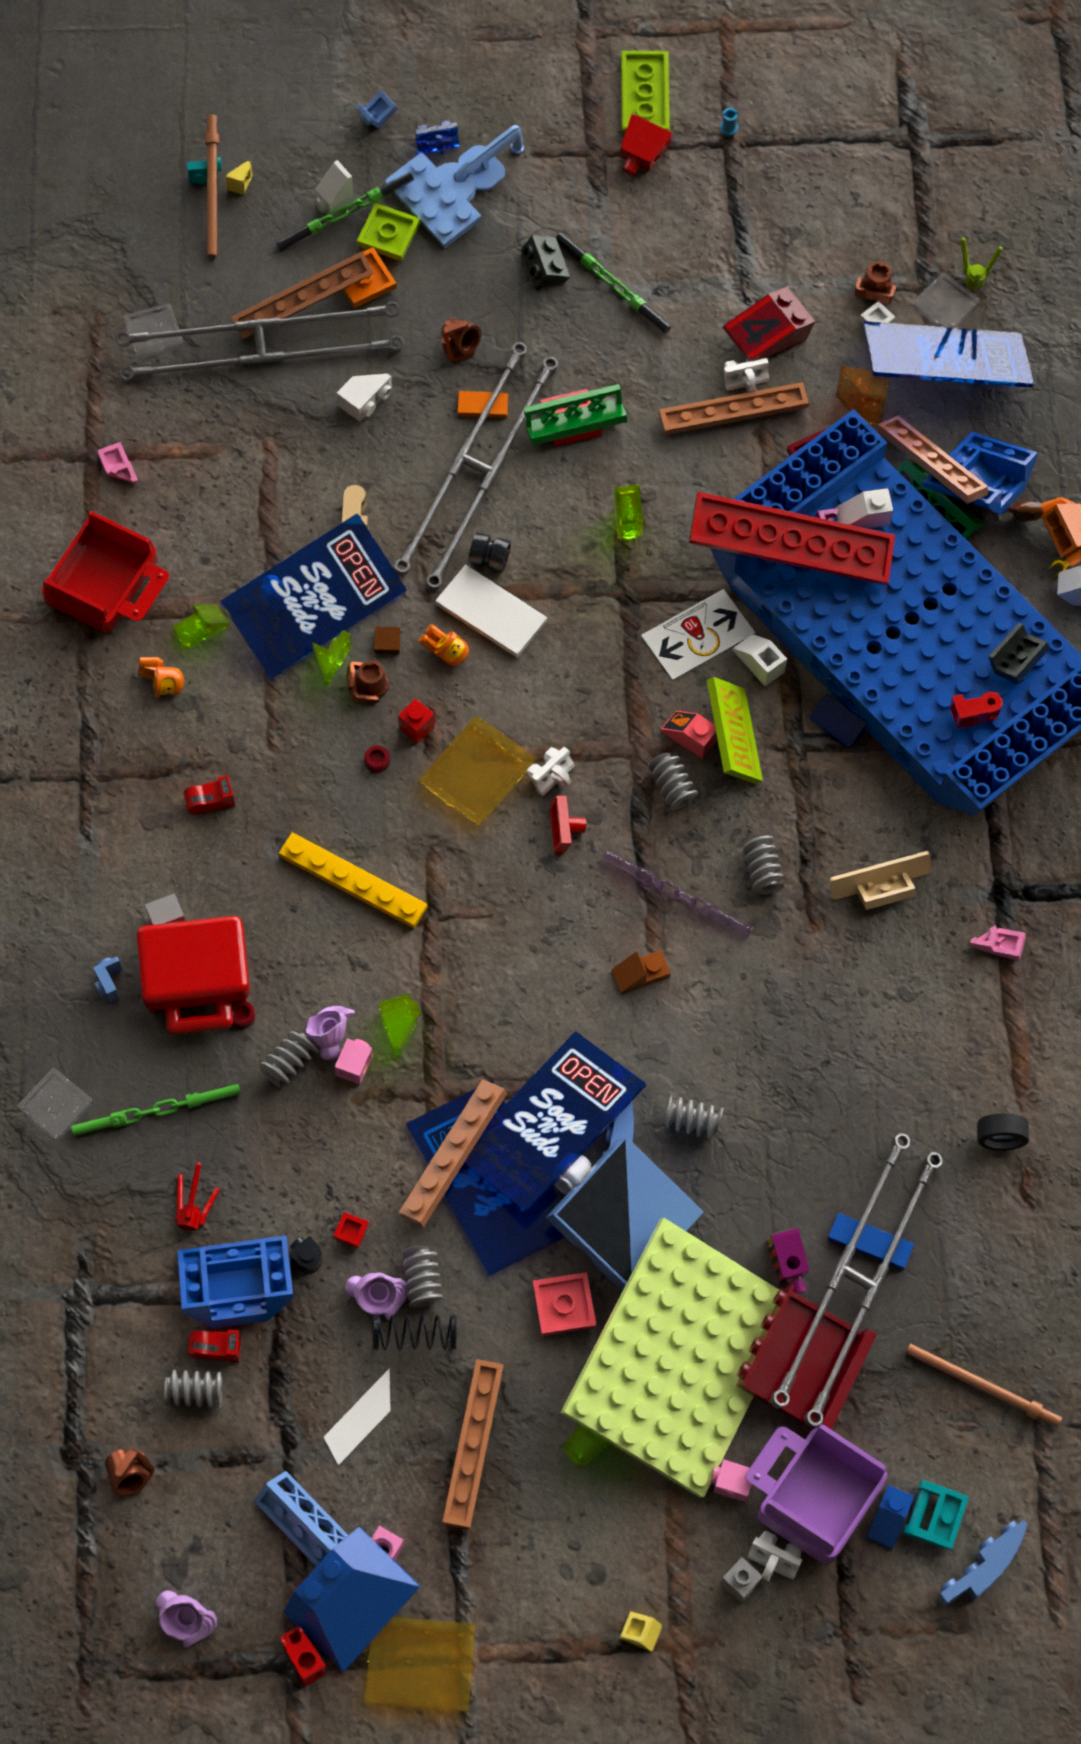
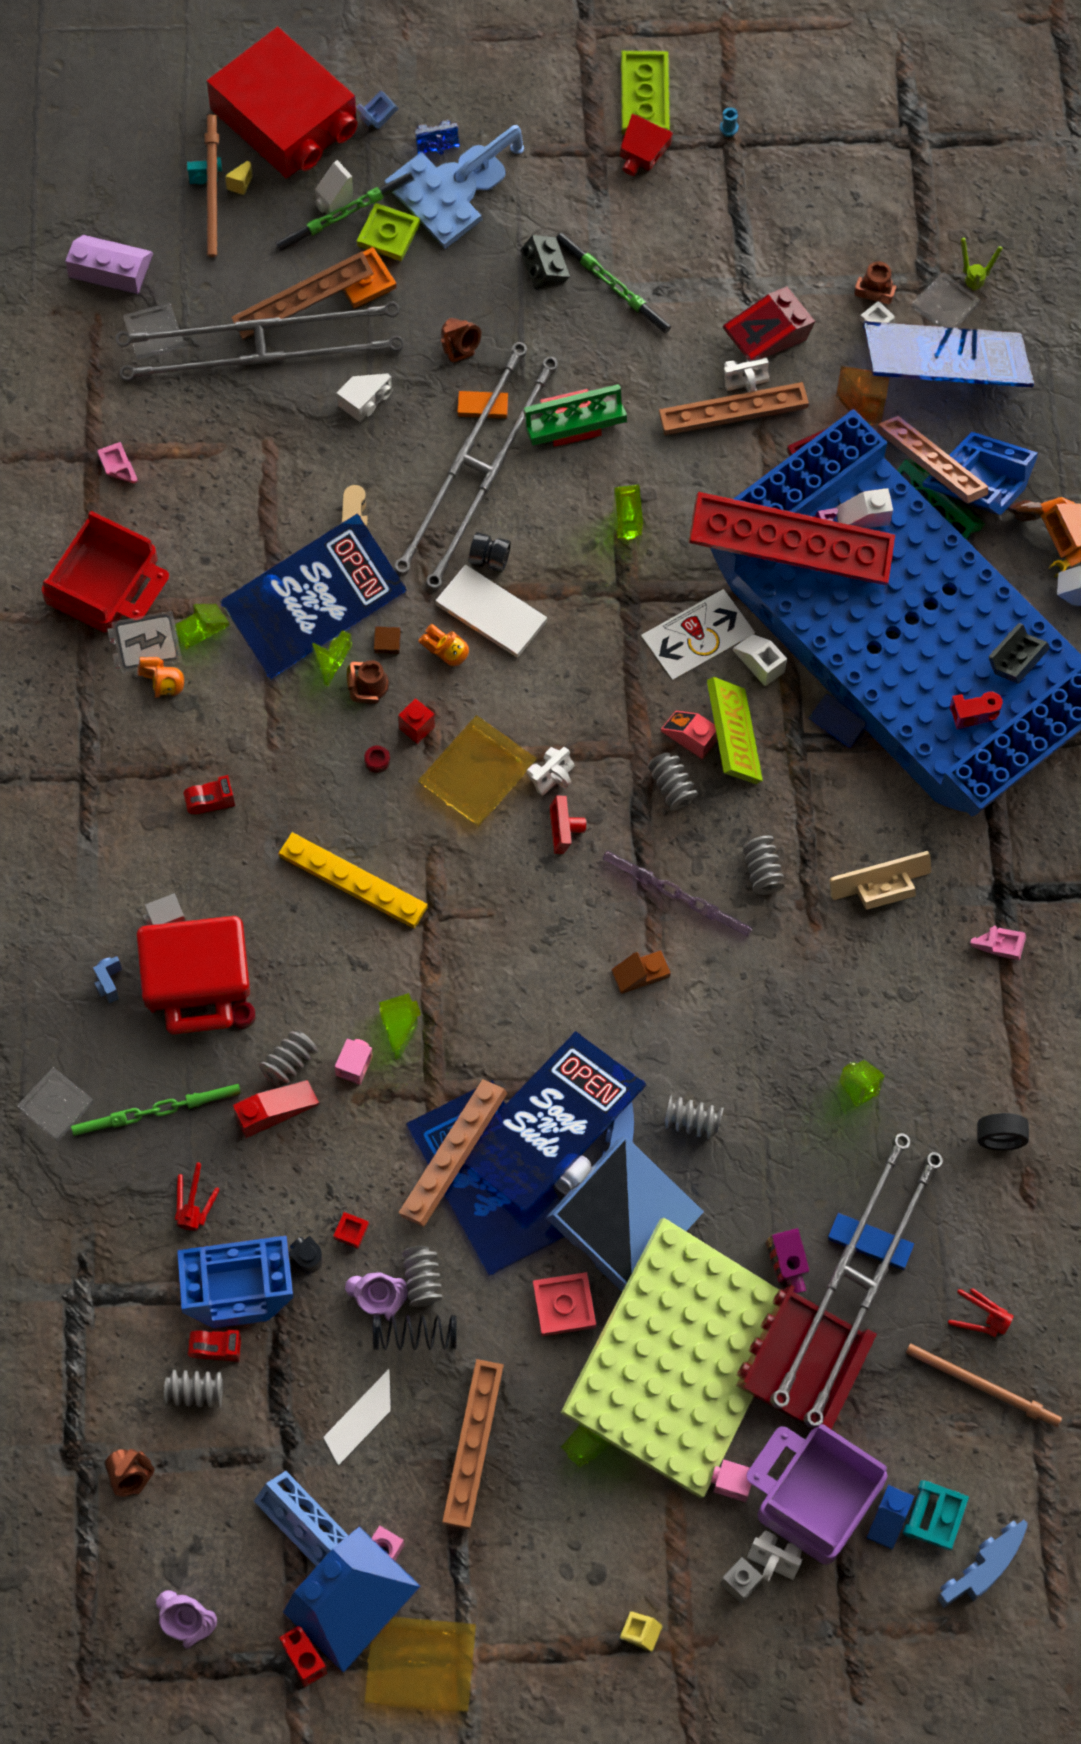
lavender hair [306,1006,355,1060] -> none
none -> lavender slope [65,235,153,294]
none -> clear panel [107,610,182,674]
none -> red brick [207,26,358,179]
none -> red slope [233,1080,319,1138]
none -> clear neon green slope [839,1060,885,1107]
none -> red plant [948,1288,1014,1337]

